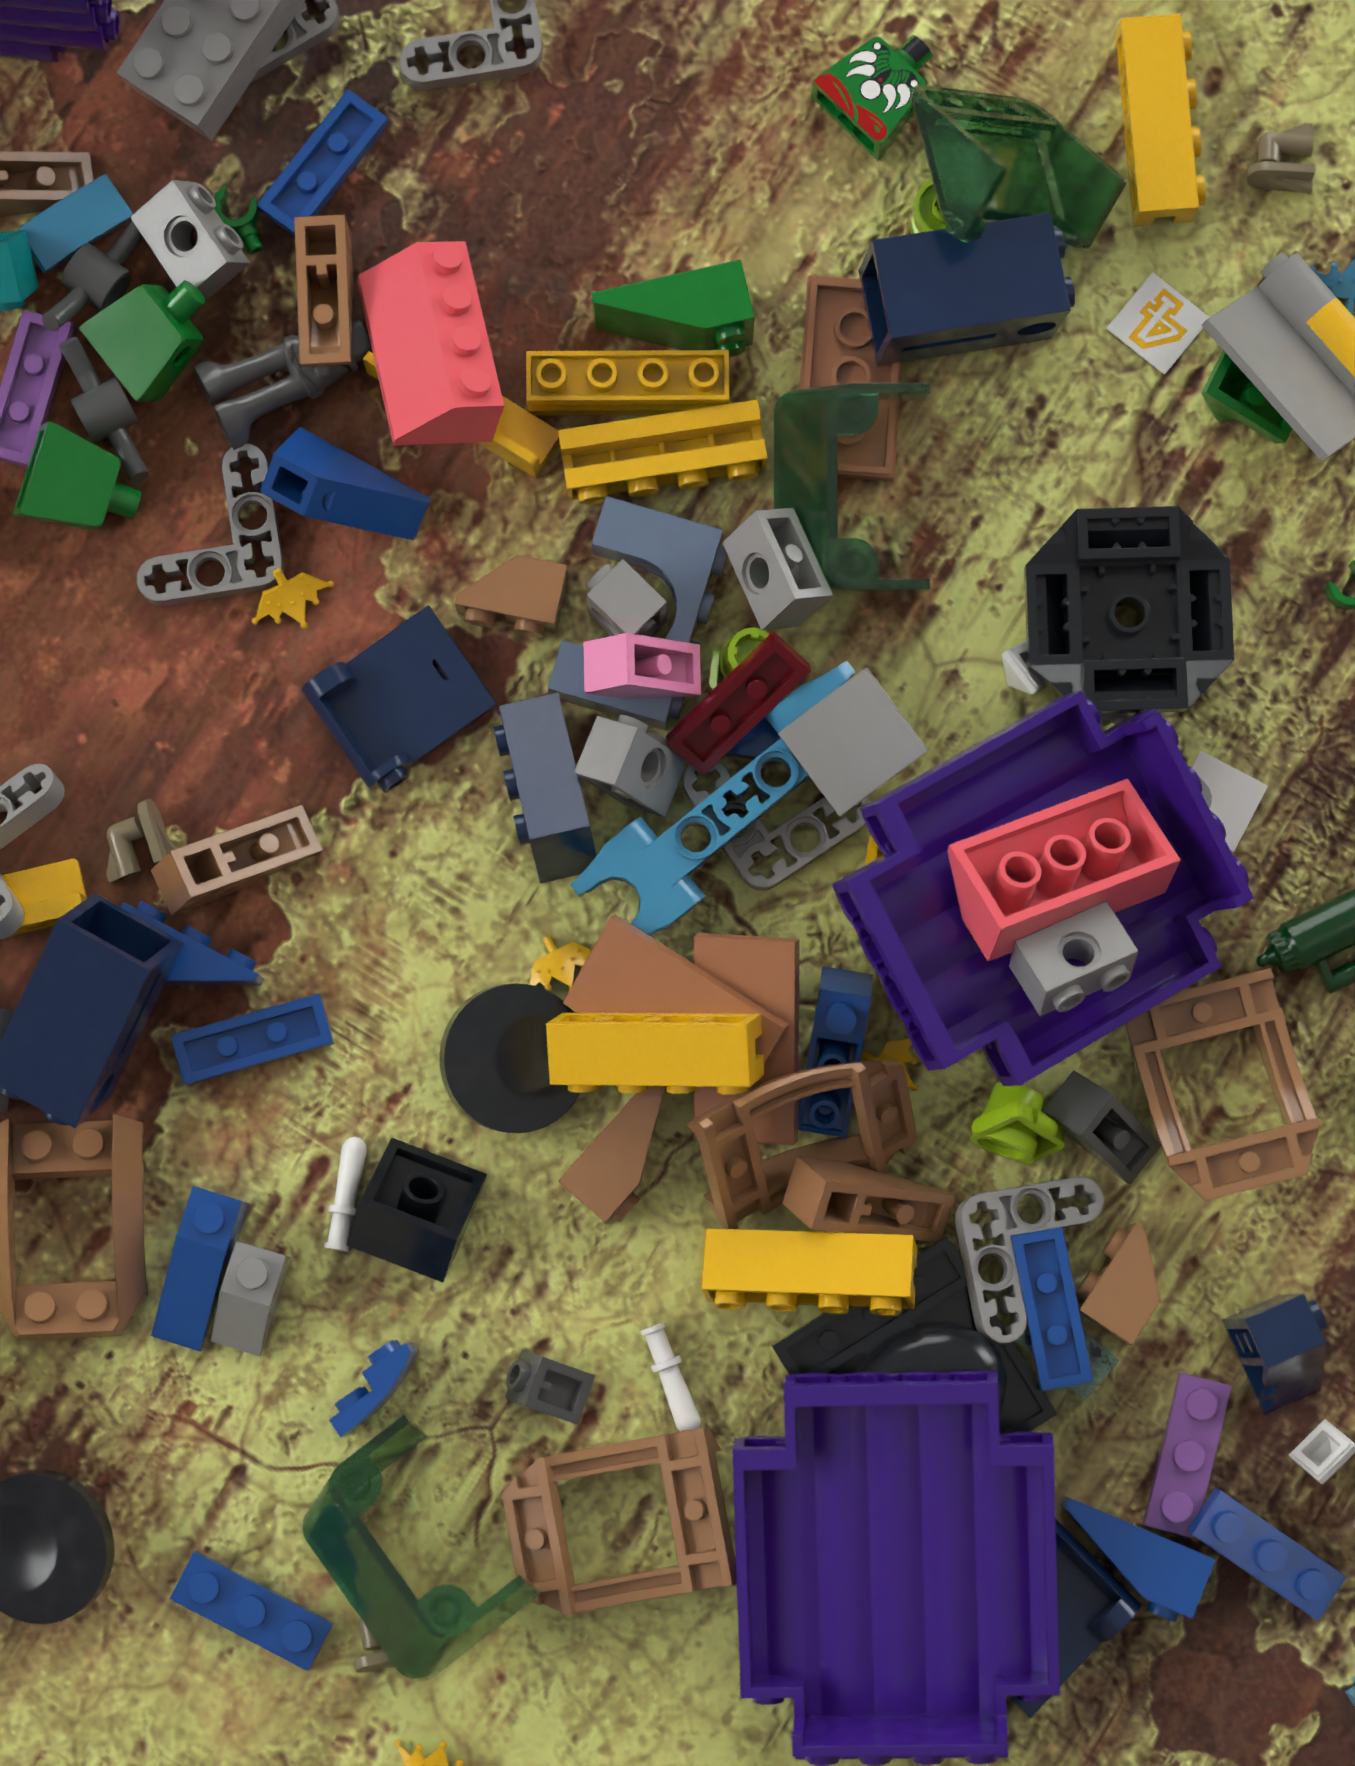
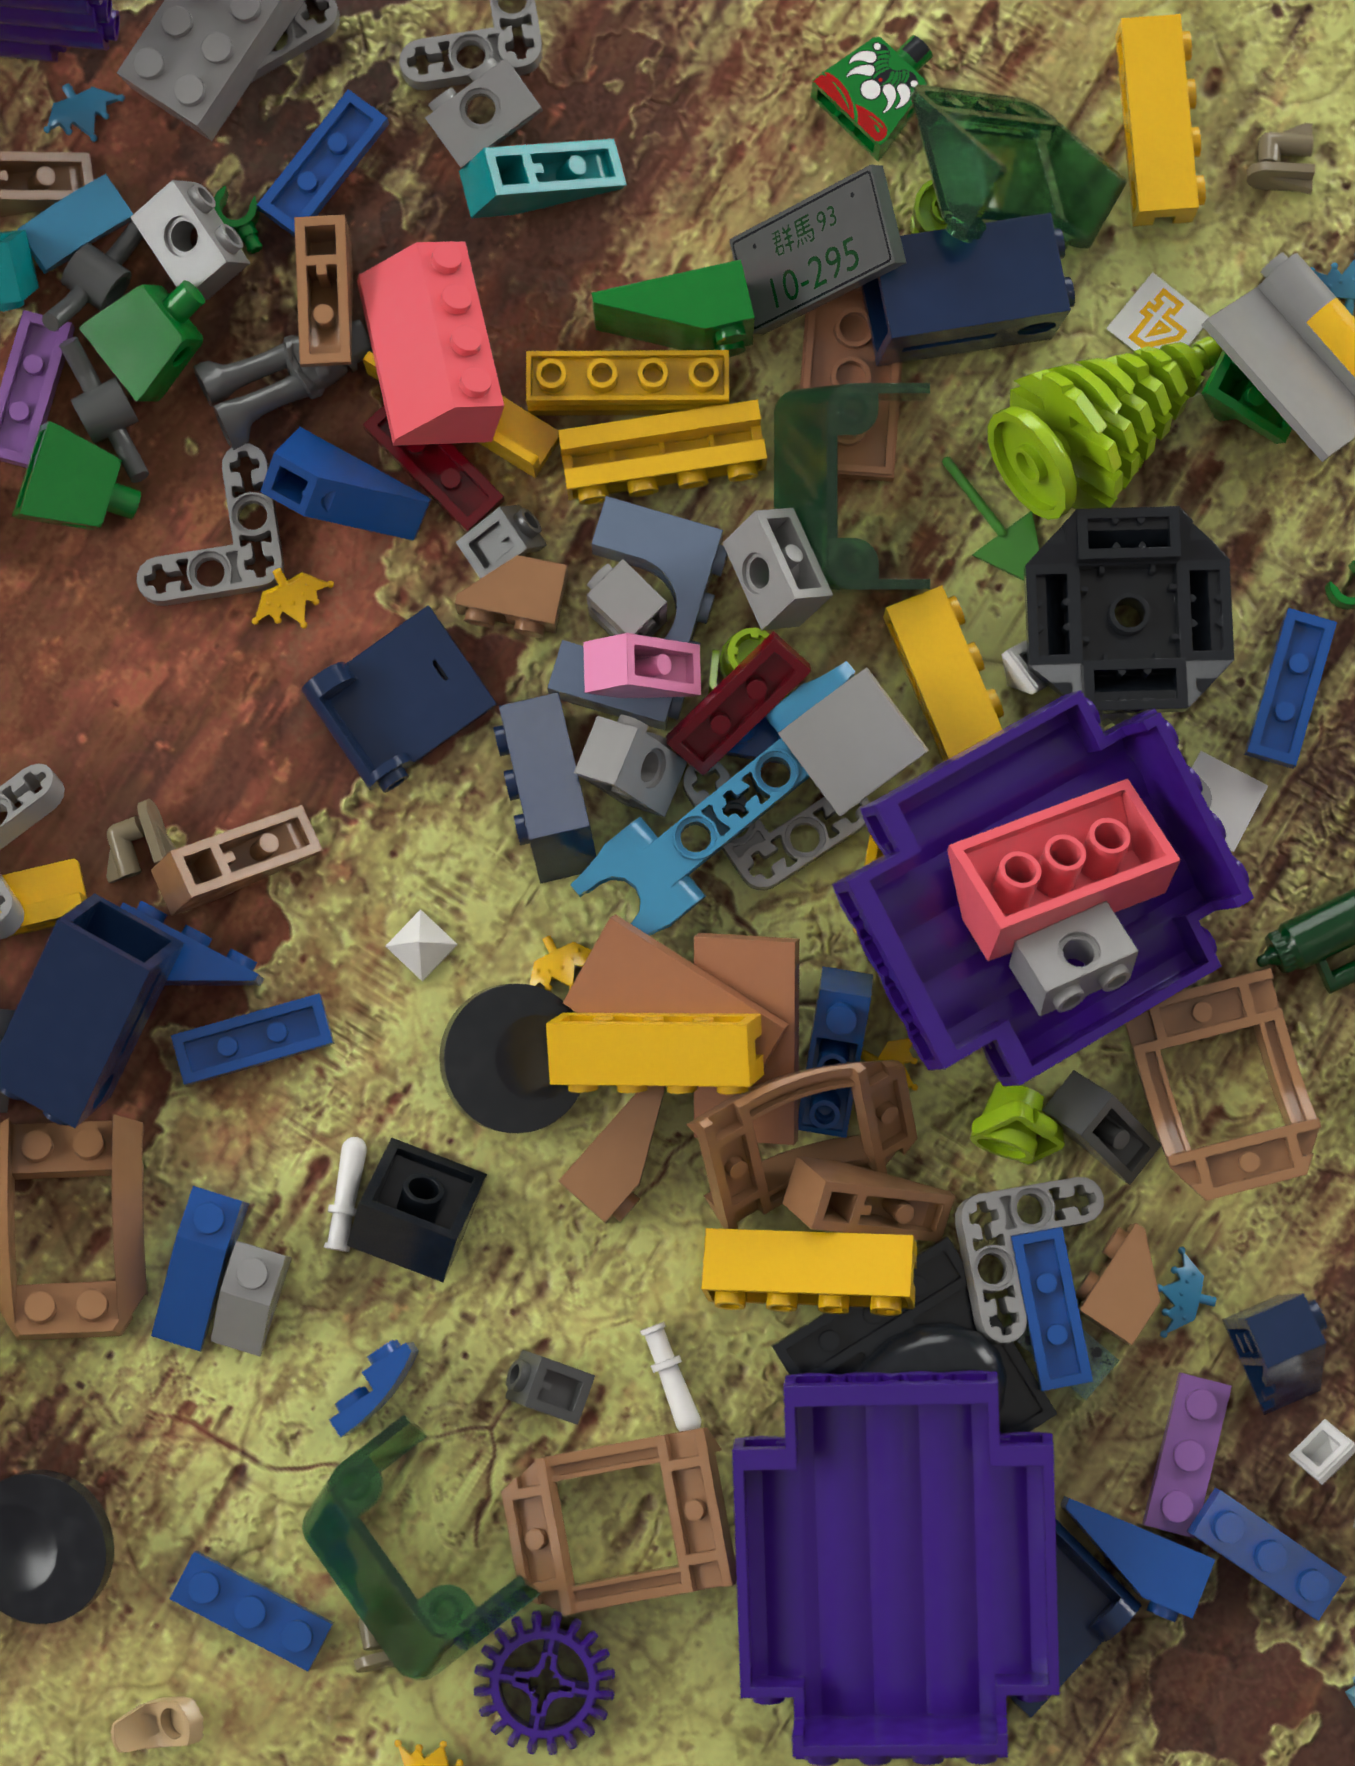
none -> dark azure piece [43,83,125,142]
none -> tan hair [111,1697,204,1753]
none -> dark red plate [363,405,505,533]
none -> white slope [385,909,458,982]
none -> light grey brick [425,57,543,168]
none -> bracket [456,505,547,579]
none -> teal slope [459,139,626,218]
none -> dark purple gear [474,1610,615,1755]
none -> dark grey tile [729,164,907,335]
none -> yellow brick [883,585,1004,762]
none -> bright green piece [942,457,1040,581]
none -> lime plant [987,336,1222,520]
none -> dark azure piece [1157,1247,1216,1338]
none -> blue plate [1244,608,1337,769]

